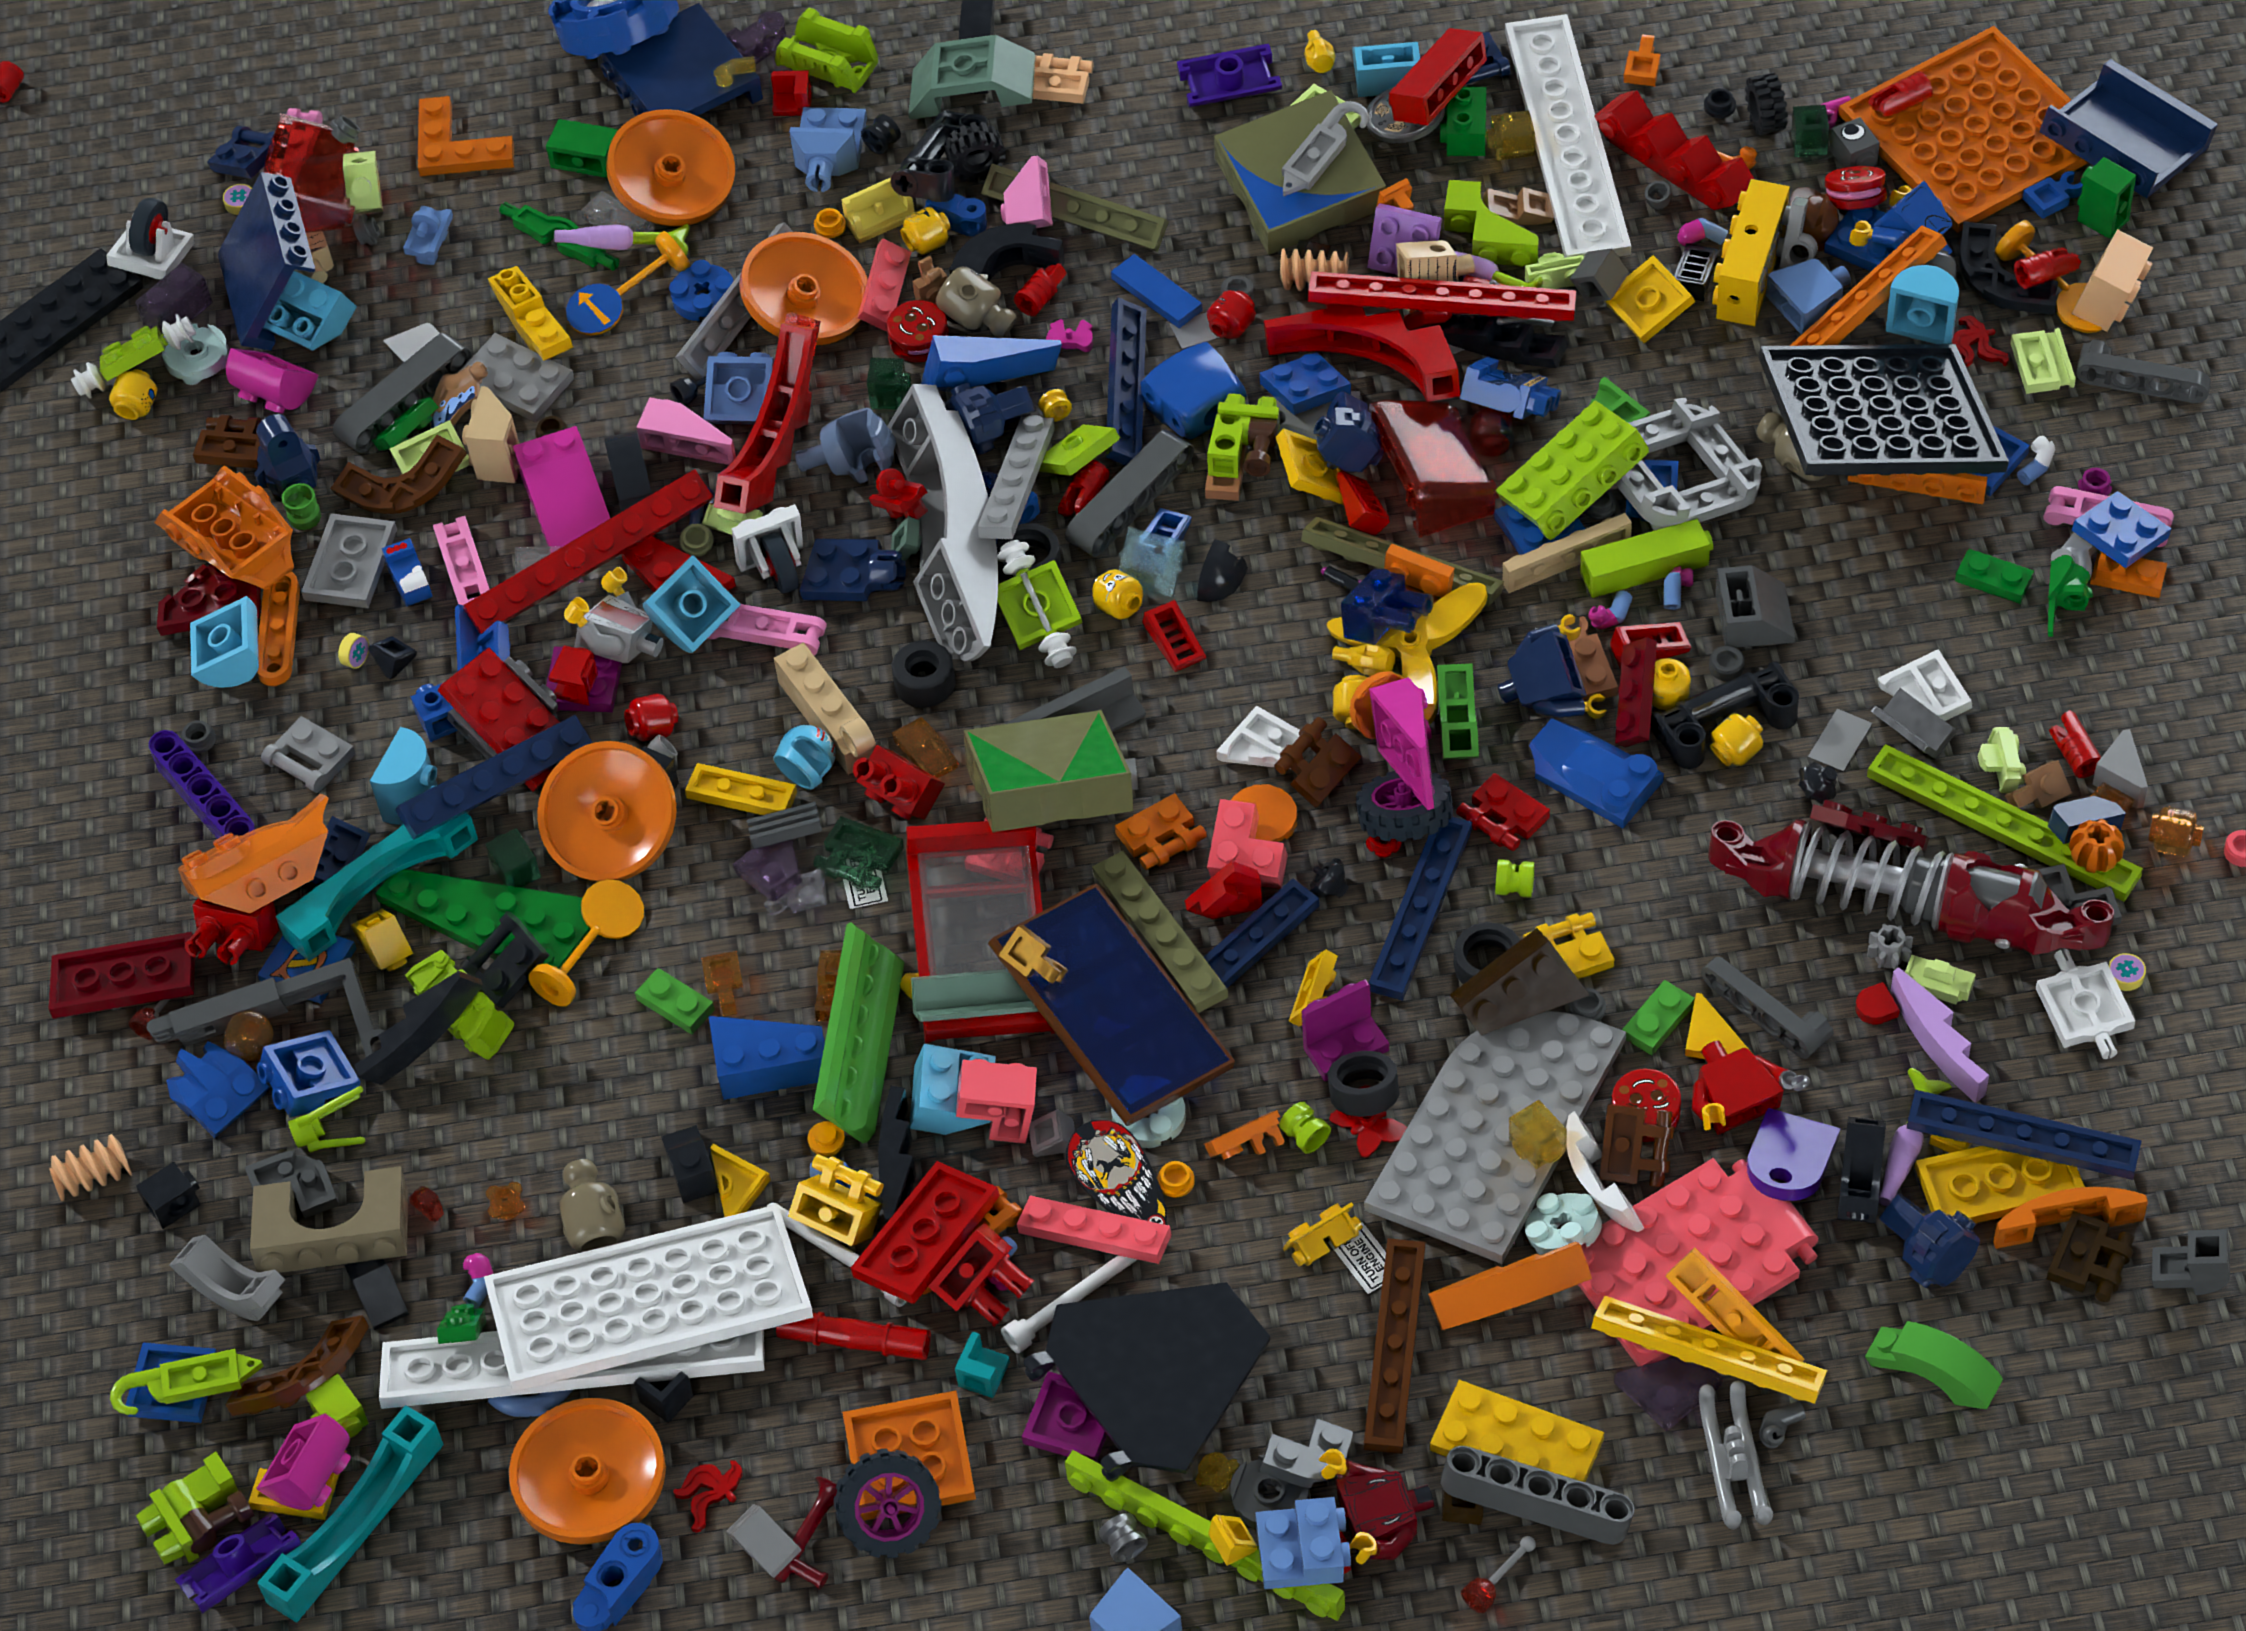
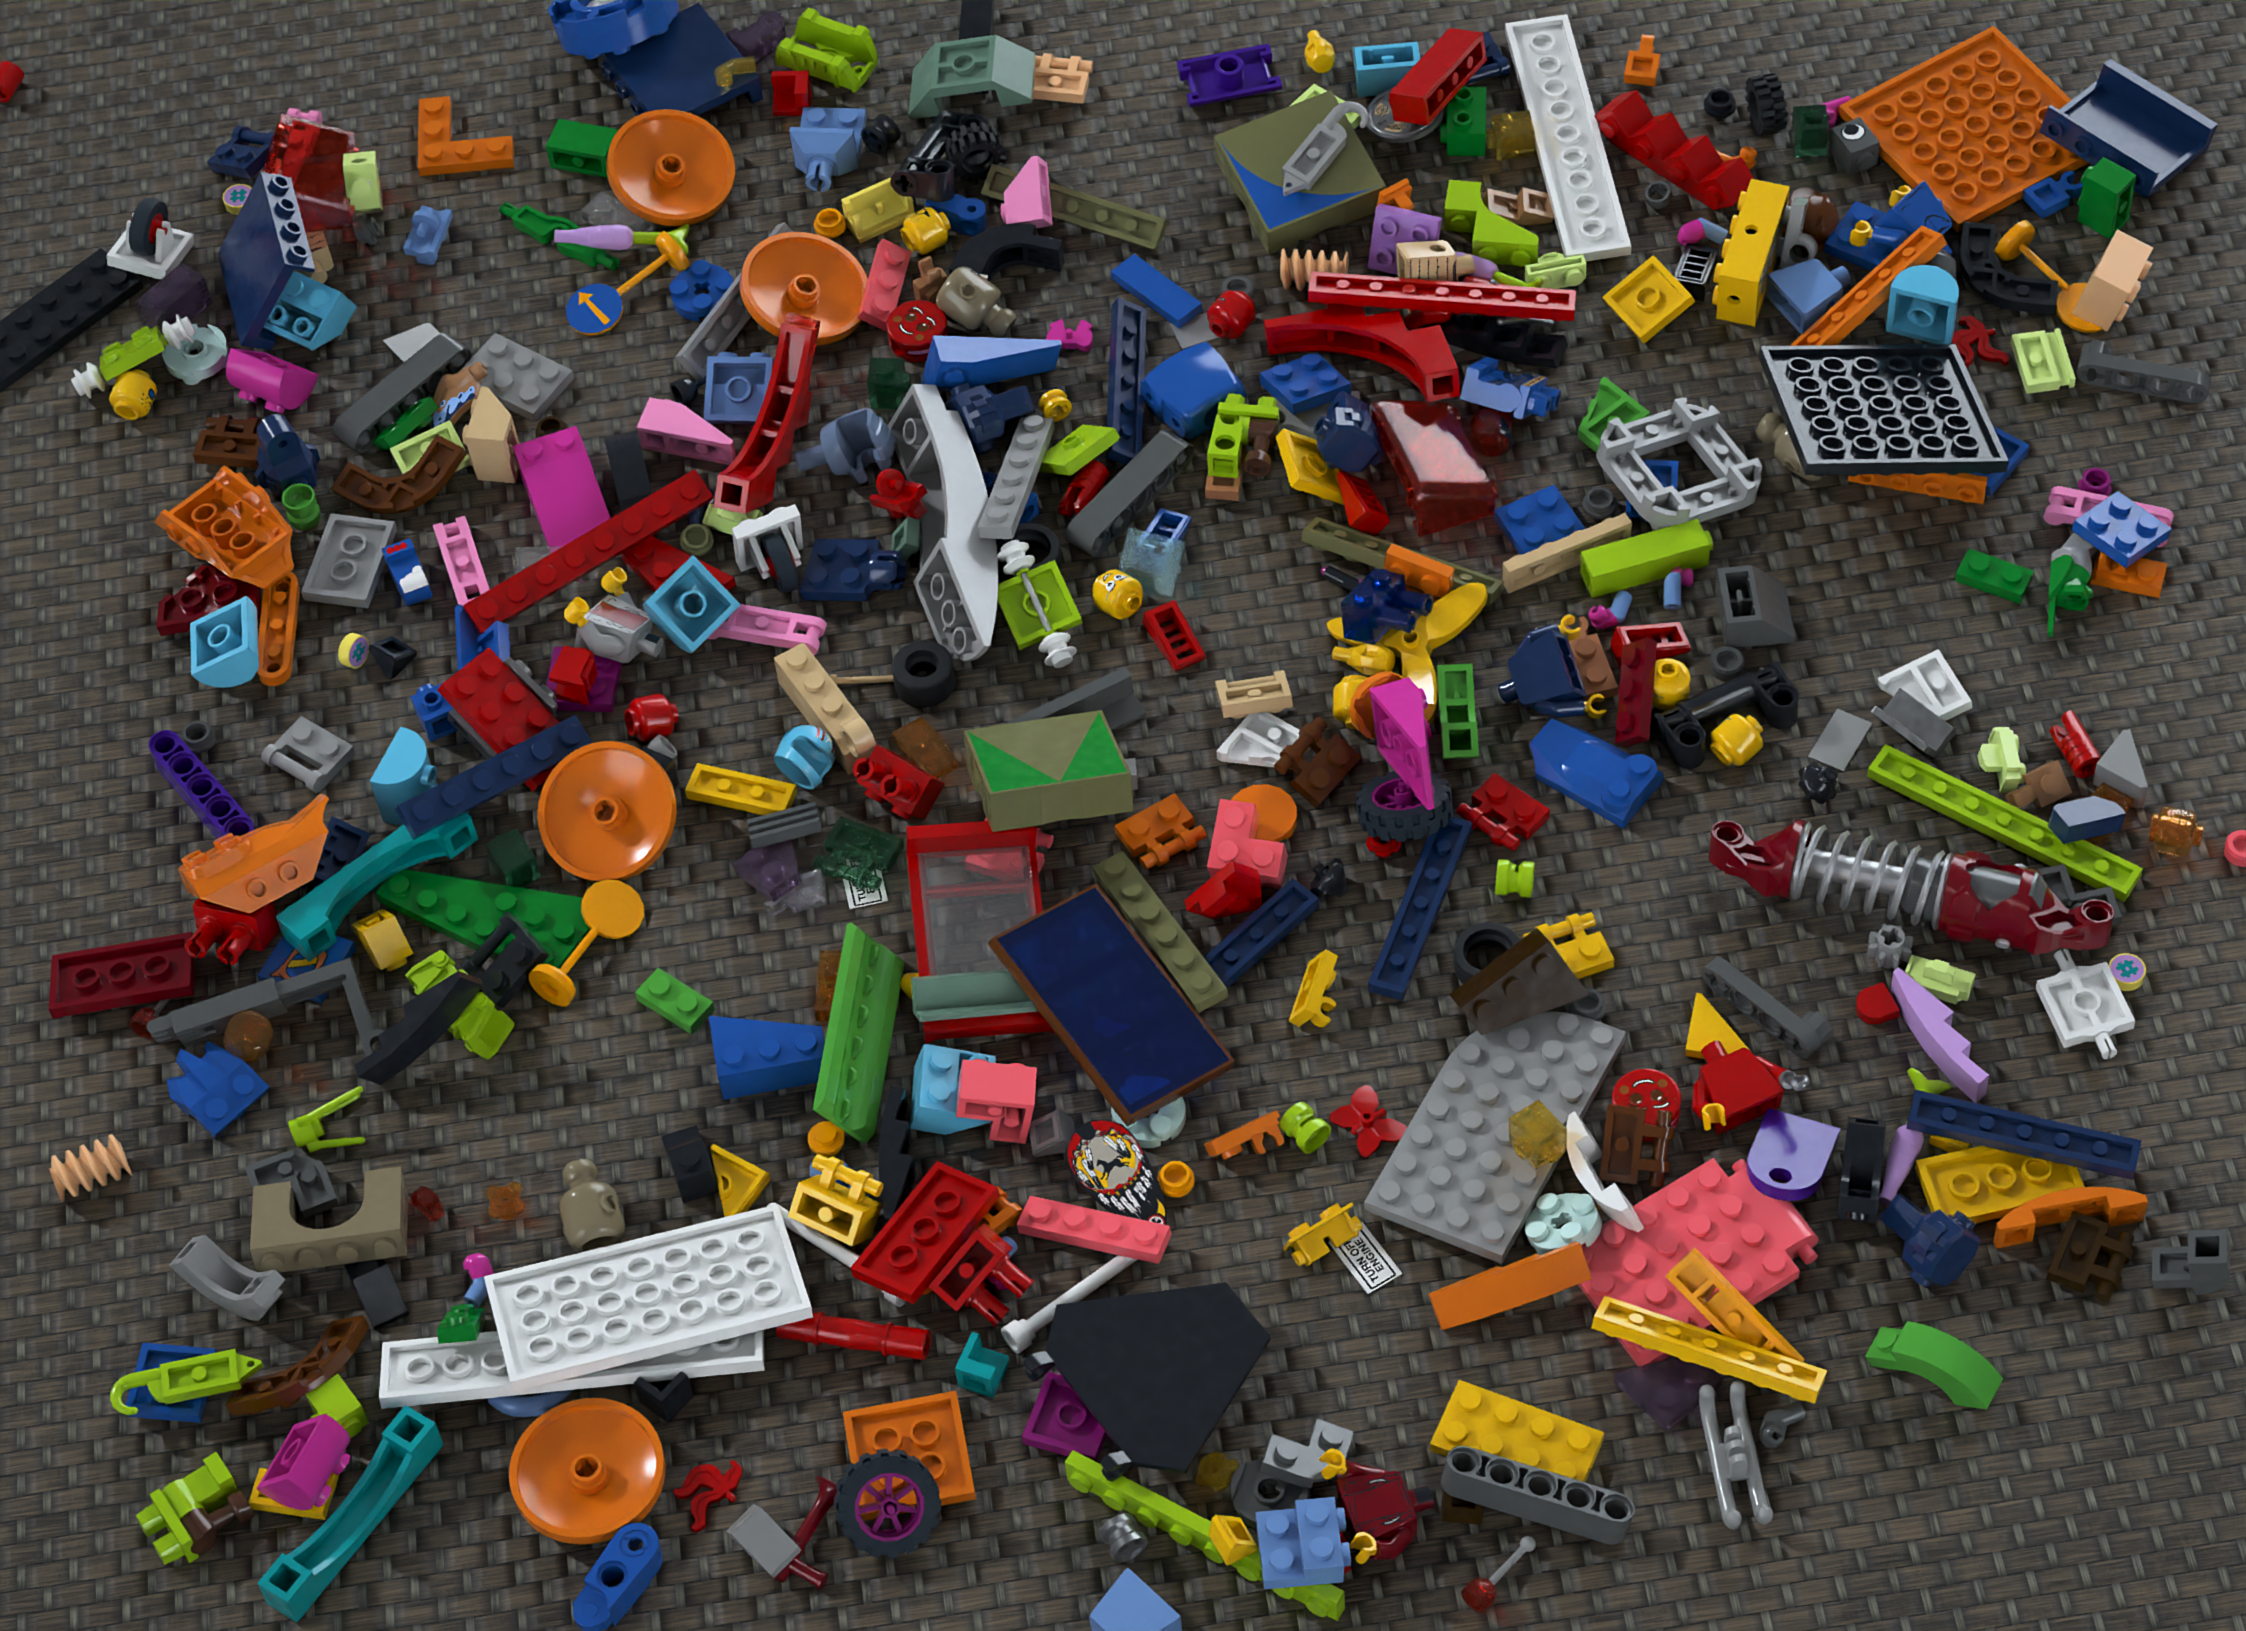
black brick [136,1162,201,1229] -> none
dark purple piece [175,1512,302,1614] -> none
blue plate [257,1030,361,1118] -> none
dark grey plate [330,115,361,144] -> none
yellow slope [488,266,573,361] -> none
clear orange plate [701,951,743,1017] -> none
pearl gold plate [999,925,1068,984] -> none
red hinge [1014,263,1067,316] -> none
black brick [1197,539,1248,602] -> none
magenta bracket [1302,980,1389,1082] -> none
black tyre [1328,1051,1400,1117] -> none
reddish brown plate [1364,1238,1426,1454] -> none
lime bracket [1495,400,1649,540] -> none
dark grey brick [1570,248,1629,303] -> none
bright green plate [1622,980,1695,1056] -> none
dark red plate [1810,800,1929,852] -> none
red head [1825,166,1887,210] -> none
red hinge [1868,71,1933,117] -> none
red hinge [2014,247,2082,289] -> none
arm [2017,436,2055,485] -> none
orange piece [2069,819,2125,873] -> none
none -> tan piece [830,674,894,687]
none -> tan plate [1215,670,1293,719]

